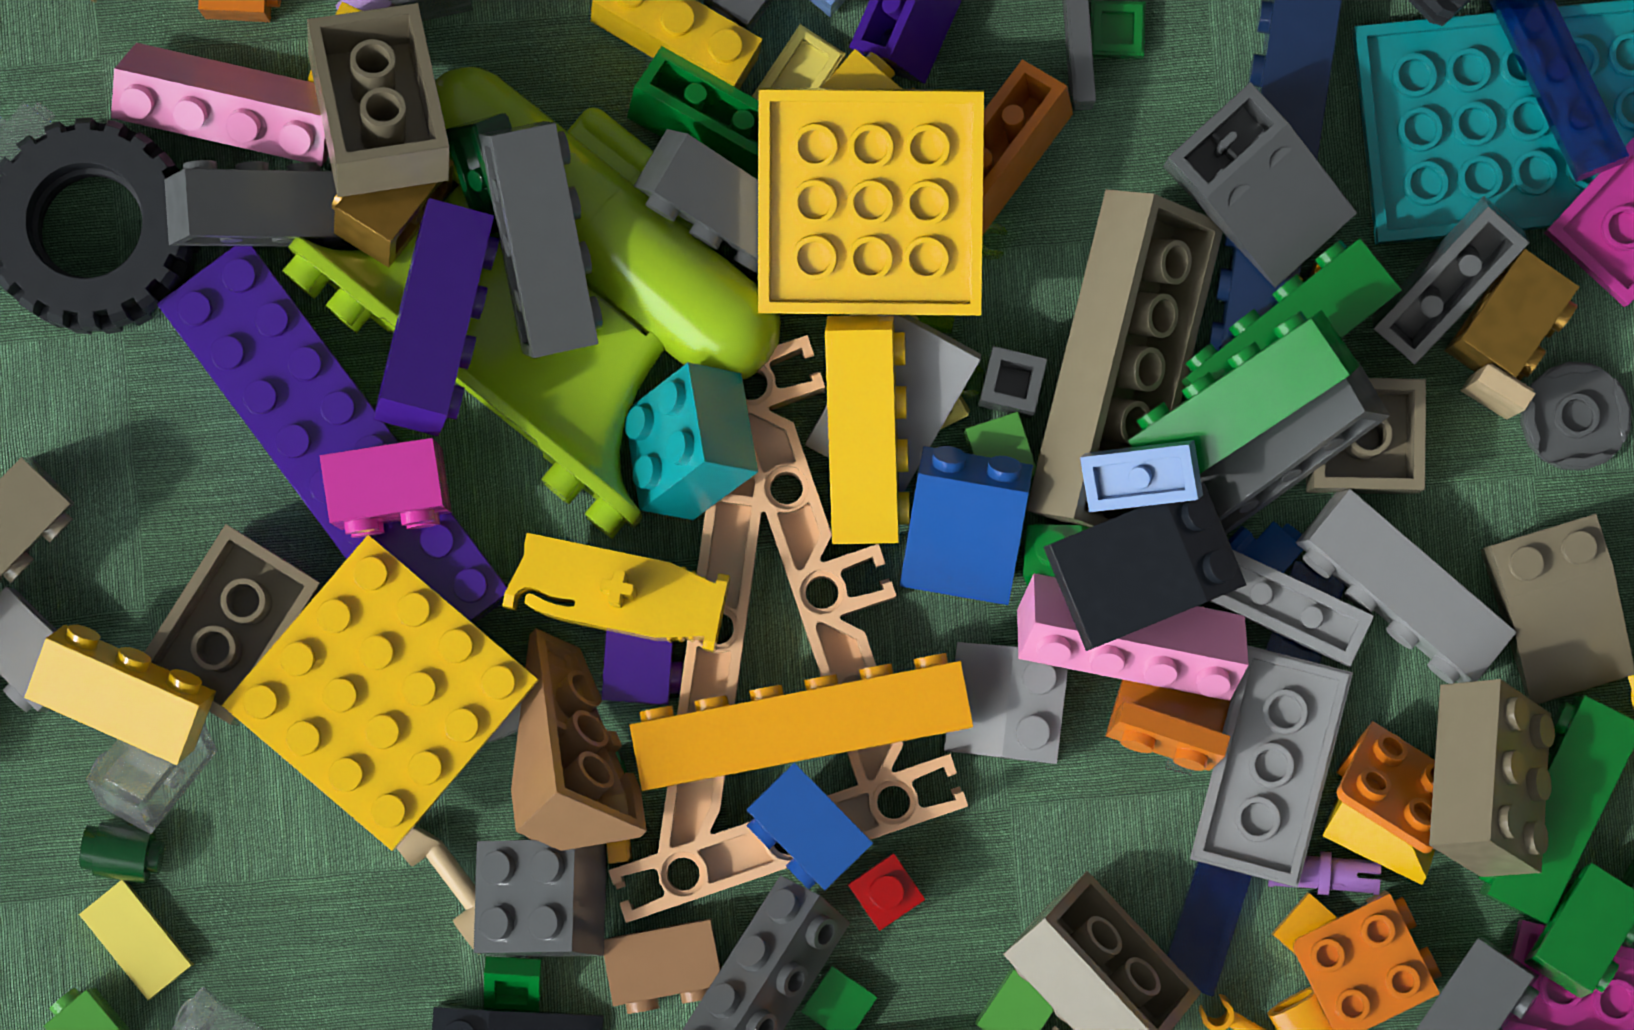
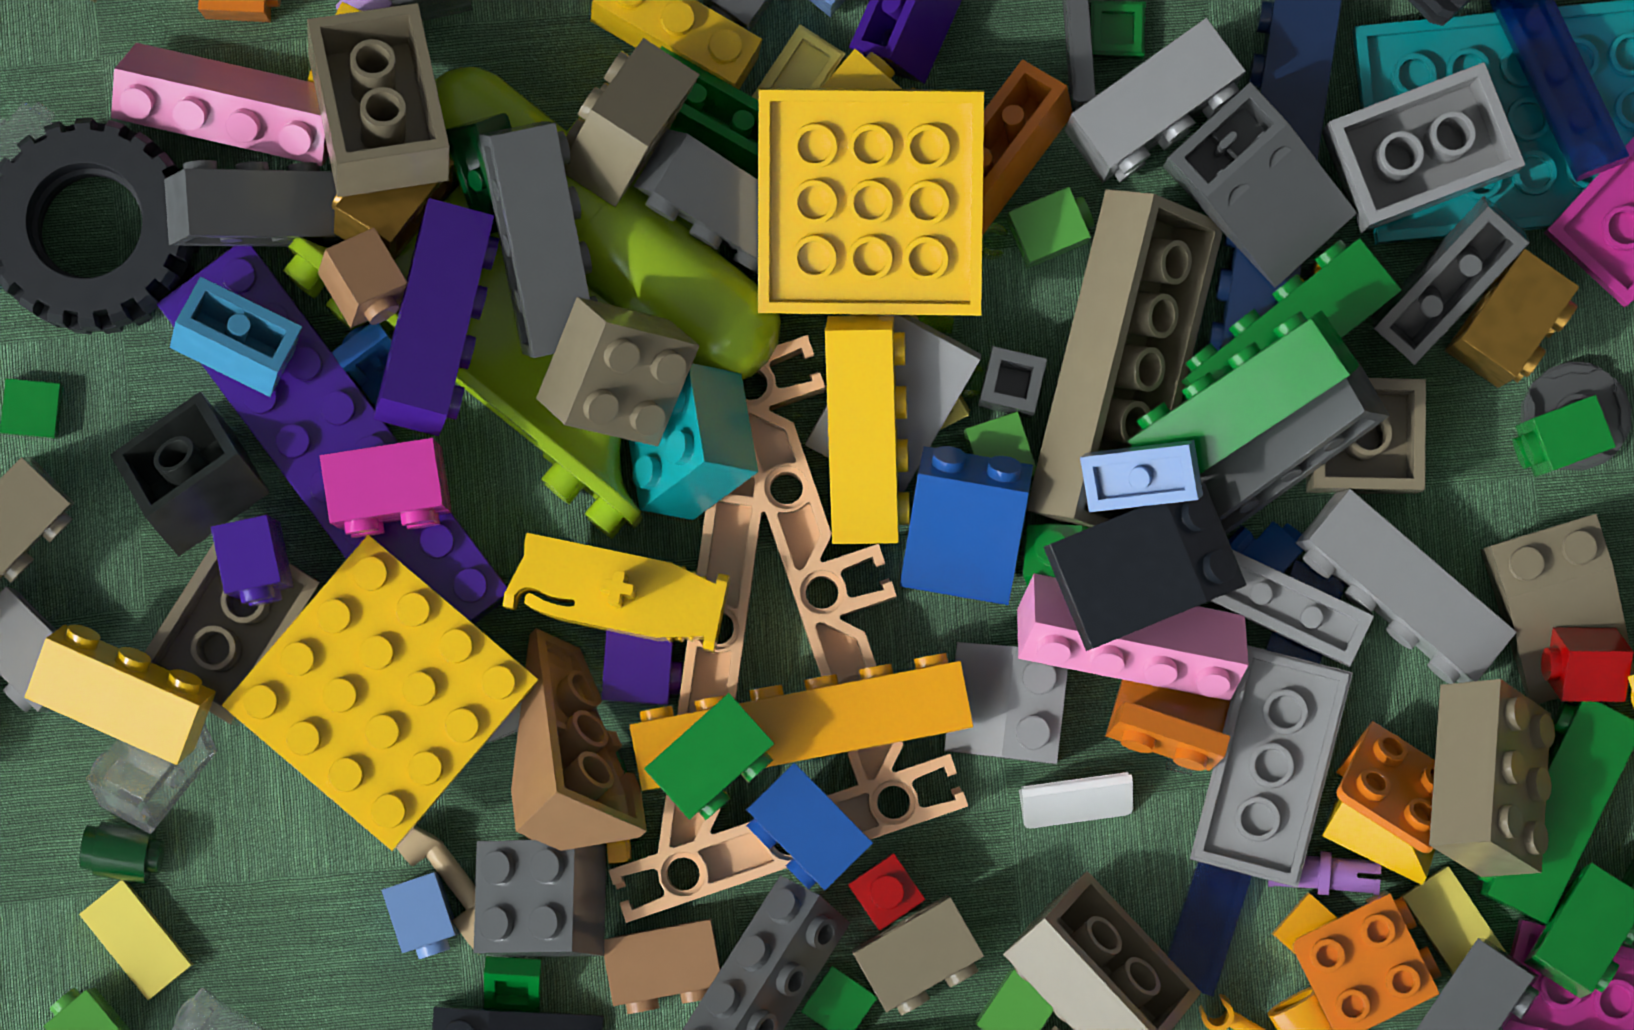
tan tile [1461,363,1536,420] -> none
none -> green tile [0,378,63,439]
none -> pearl dark grey brick [110,391,270,557]
none -> dark azure brick [170,276,302,397]
none -> dark purple brick [211,515,294,606]
none -> medium nougat brick [318,228,407,328]
none -> blue bracket [331,323,393,407]
none -> medium blue brick [381,872,460,959]
none -> dark tan brick [536,297,700,447]
none -> dark tan brick [564,38,700,207]
none -> green brick [644,693,775,820]
none -> dark tan brick [851,895,984,1016]
none -> bright green brick [1006,187,1095,269]
none -> white slope [1019,772,1133,829]
none -> light grey brick [1065,18,1246,184]
none -> light grey brick [1322,62,1525,234]
none -> light yellow tile [1400,866,1506,975]
none -> green brick [1512,395,1616,477]
none -> red brick [1541,627,1634,702]

